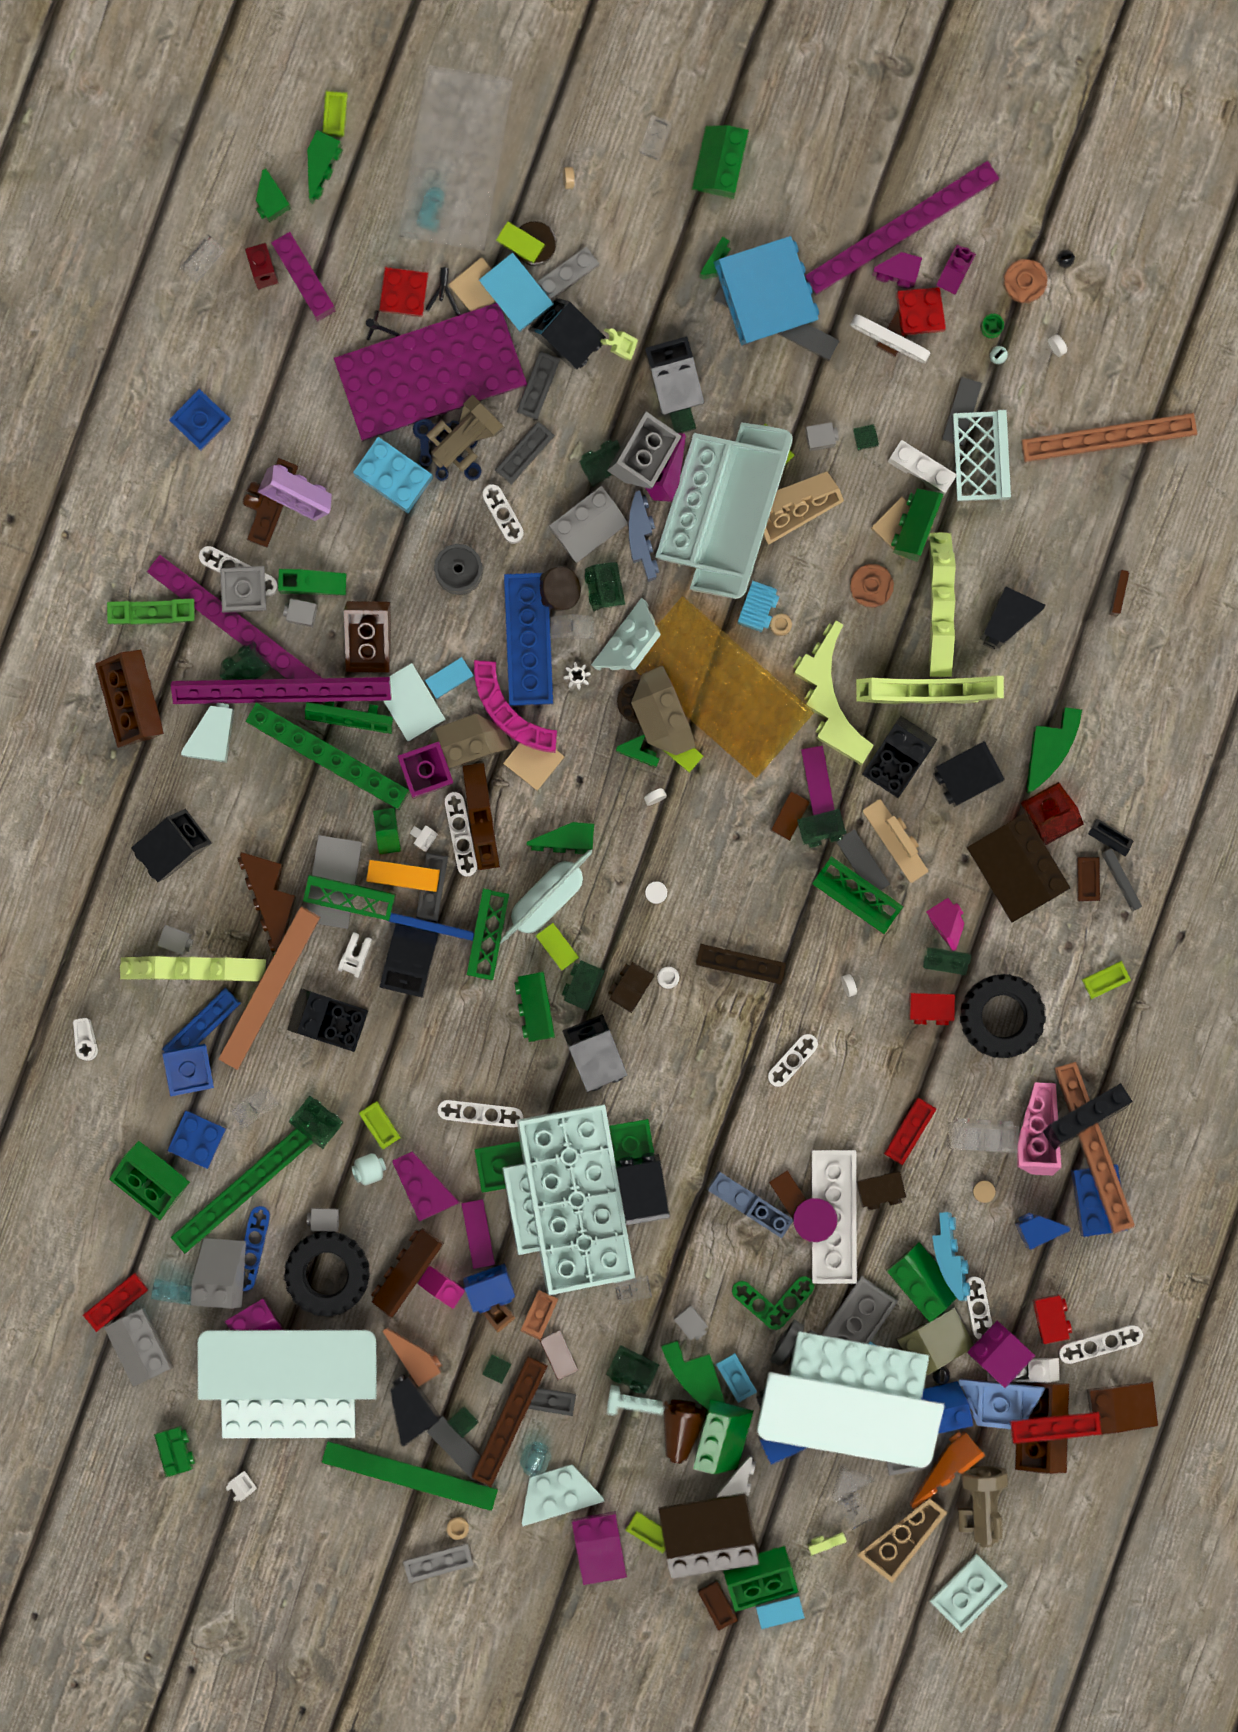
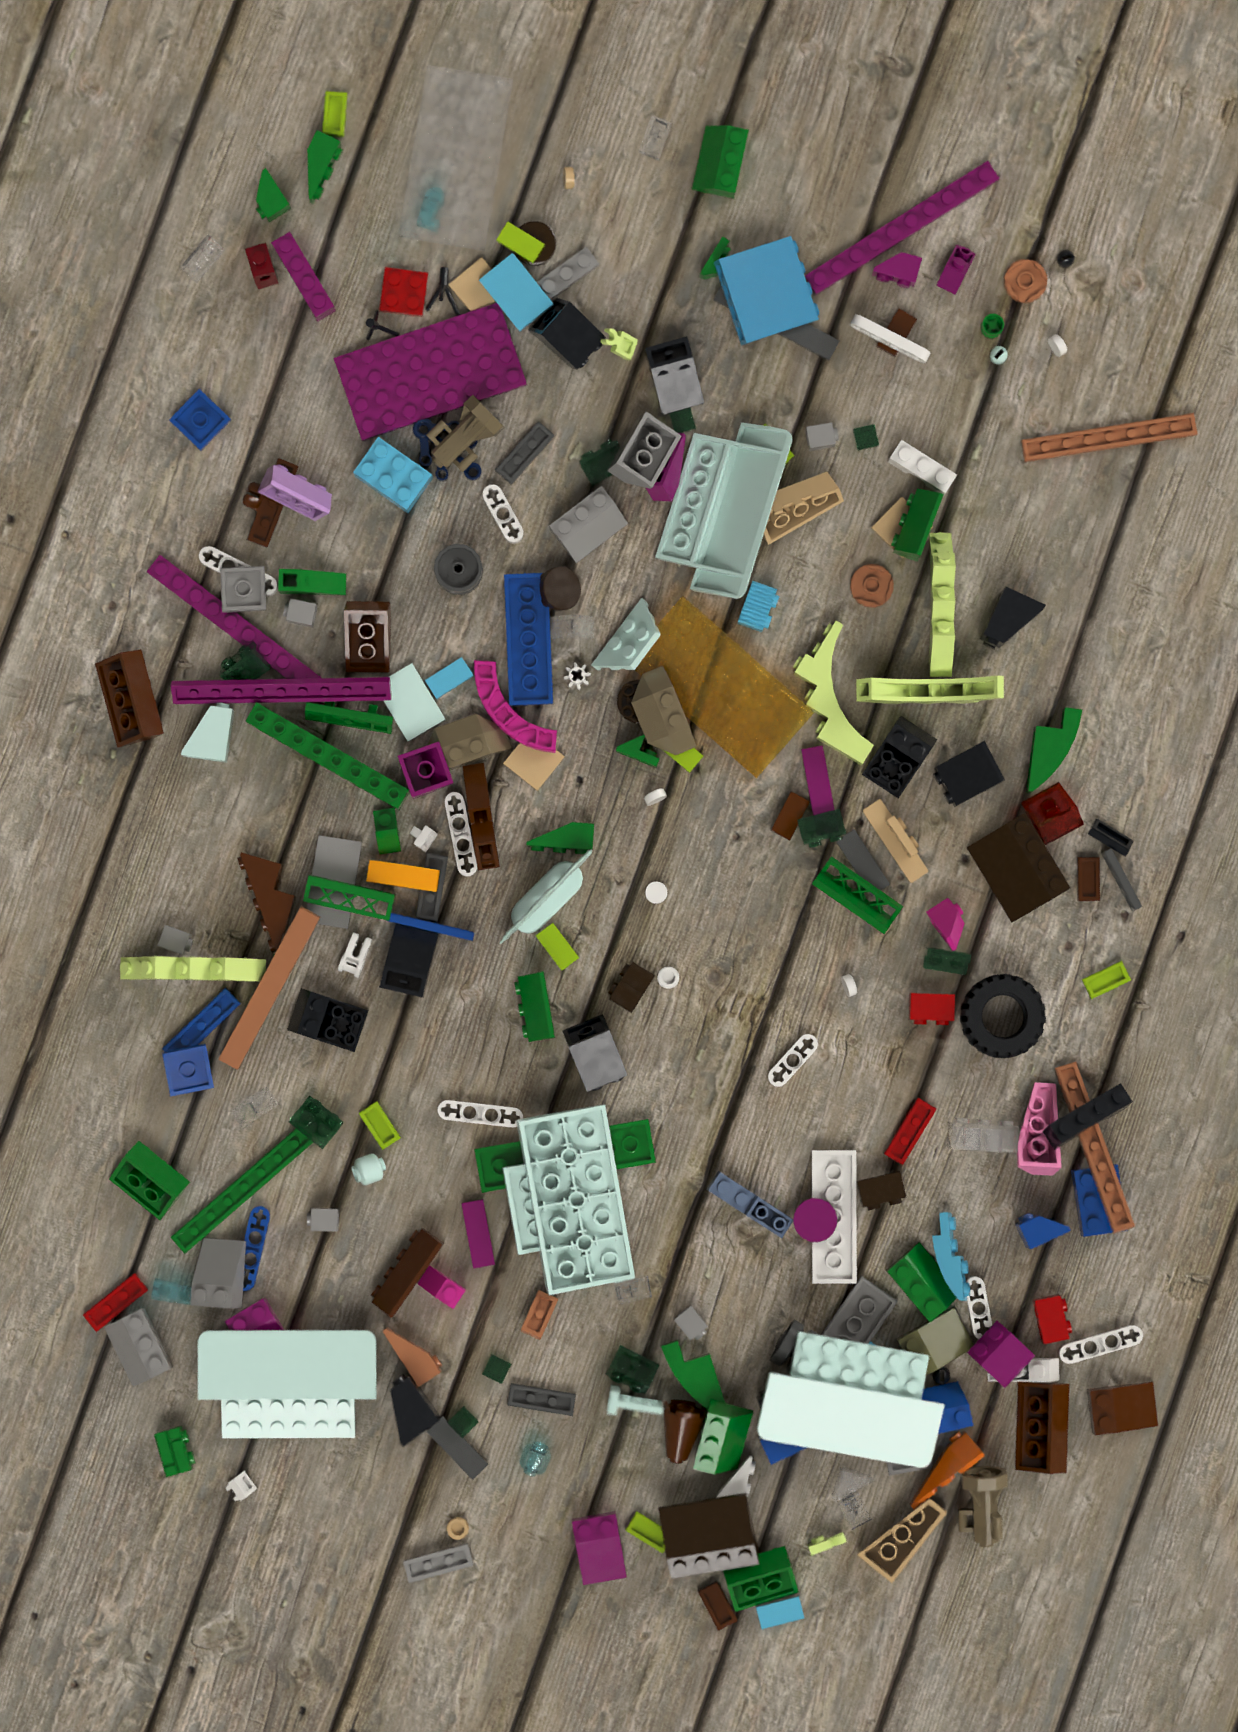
white piece [73,1018,98,1061] -> none
bright green slope [107,599,195,625] -> none
black slope [131,809,212,882] -> none
blue plate [167,1110,226,1169] -> none
black tyre [284,1231,370,1317] -> none
green tile [322,1441,498,1511] -> none
magenta wedge [392,1151,460,1221] -> none
blue slope [463,1263,515,1313] -> none
green fence [467,888,509,980] -> none
reddish brown tile [471,1356,548,1487] -> none
medium nougat slope [483,1303,515,1332] -> none
dark grey tile [517,351,560,420] -> none
light aqua wing [522,1464,604,1526] -> none
slope [540,1330,578,1380] -> none
clear green bracket [561,960,605,1011] -> none
clear green bracket [584,562,625,611] -> none
black slope [615,1153,670,1225] -> none
sand blue slope [629,491,659,582] -> none
dark brown plate [696,944,786,985] -> none
medium azure plate [716,1353,757,1403] -> none
green beam [732,1276,814,1330] -> none
reddish brown tile [769,1170,806,1219] -> none
tan tile [770,614,792,636] -> none
red plate [896,287,946,335] -> none
light aqua tile [929,1554,1008,1633] -> none
dark grey tile [942,377,983,446] -> none
light aqua fence [953,410,1011,501] -> none
light blue wing [959,1378,1044,1429] -> none
tan tile [973,1181,995,1203] -> none
red tile [1010,1412,1101,1444] -> none
reddish brown tile [1109,570,1129,616] -> none

